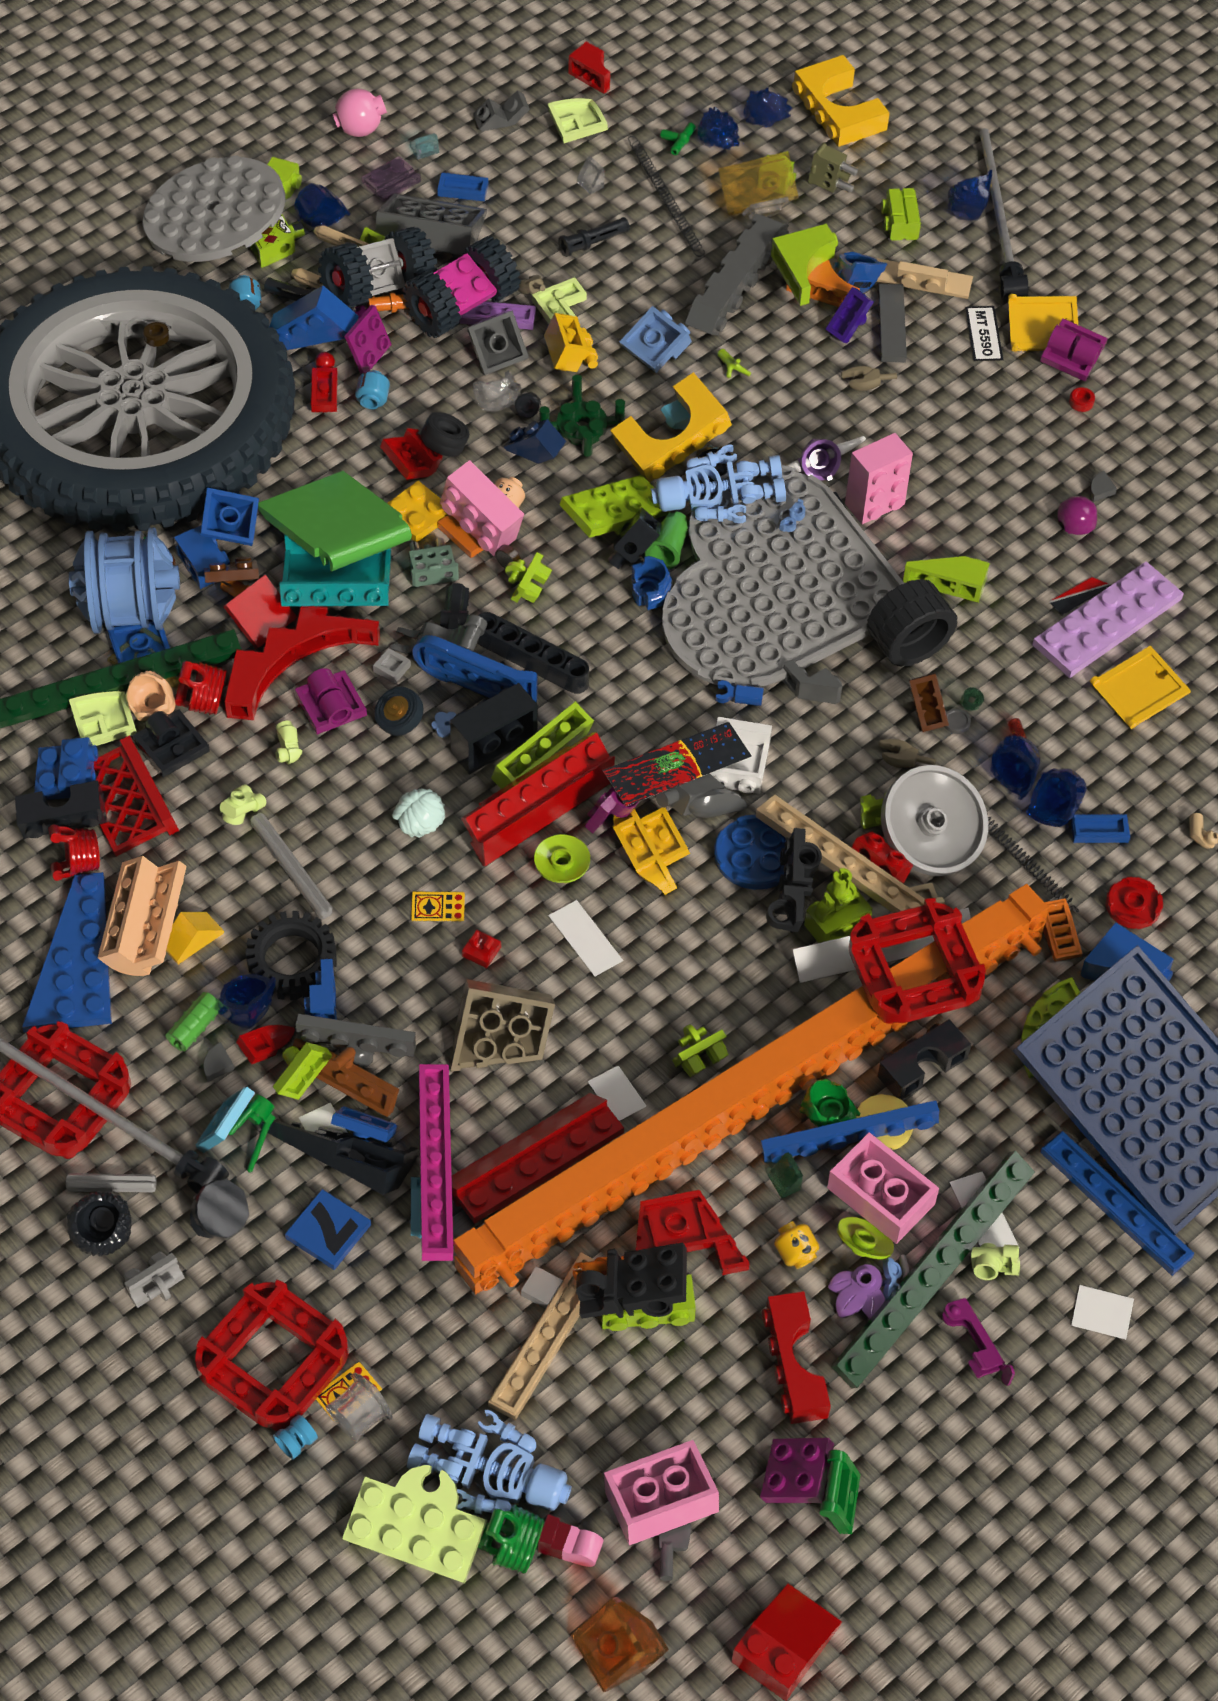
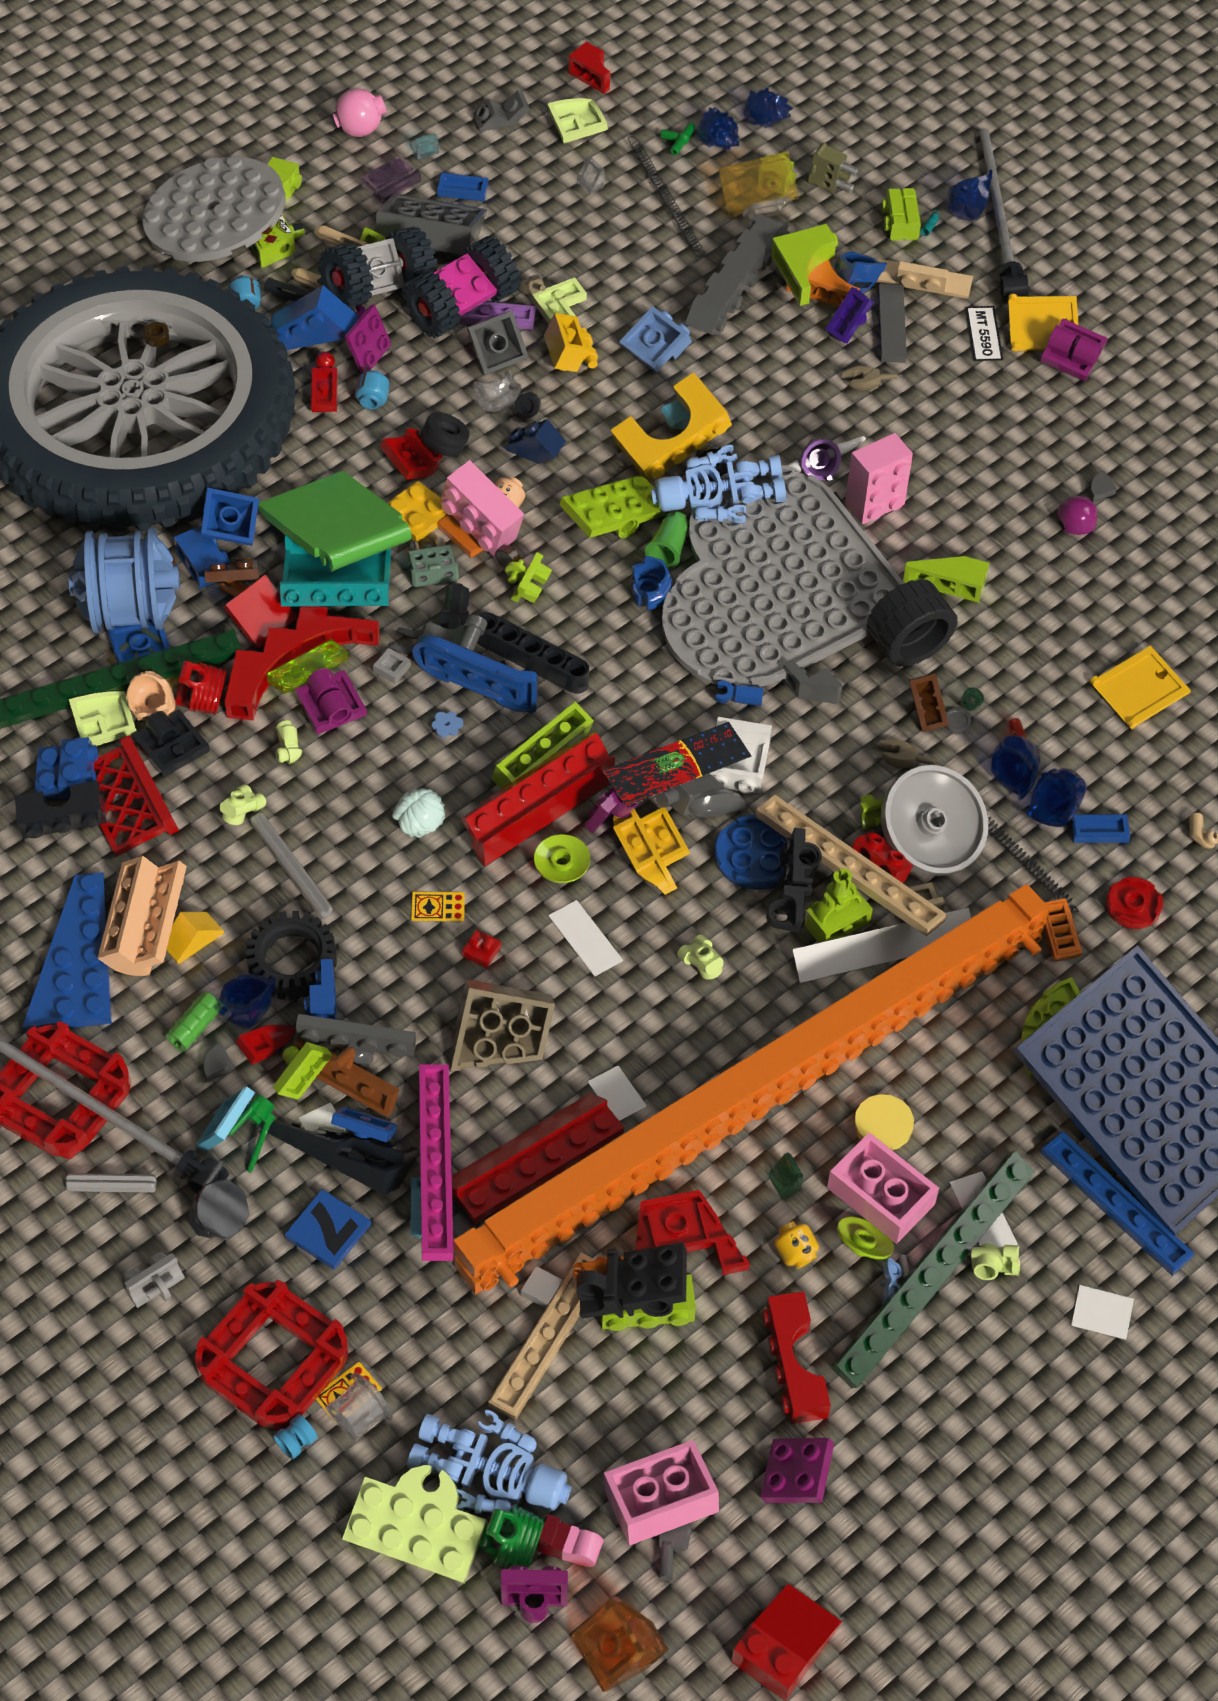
red piece [48,825,100,881] -> none
black hair [67,1191,132,1257] -> none
clear blue helmet [295,183,351,227] -> none
orange pin [367,293,409,313] -> none
black wheel [375,687,424,736] -> none
black brick [450,683,538,775] -> none
dark green plate [539,374,625,457] -> none
black pin [558,217,630,257] -> none
black torso [608,507,662,569] -> none
lime hips [672,1024,729,1077] -> none
lime bar [717,349,751,378] -> none
blue plate [761,1100,939,1163] -> none
medium blue piece [780,499,805,532] -> none
yellow arch [792,55,889,147] -> none
green hair [800,1079,861,1127] -> none
green plate [819,1450,861,1534] -> none
medium lavender plate [828,1264,885,1319] -> none
red plate [849,898,986,1024] -> none
black arch [877,1019,971,1100] -> none
magenta piece [942,1298,1015,1386] -> none
lavender plate [1032,561,1184,678] -> none
sticker [1049,577,1111,615] -> none
red tile [1069,387,1095,412] -> none
blue slope [1080,922,1174,981] -> none
none -> clear neon green plate [267,639,349,694]
none -> magenta plate [501,1565,568,1623]
none -> yellowish green plate [677,935,724,980]
none -> teal piece [920,210,940,238]

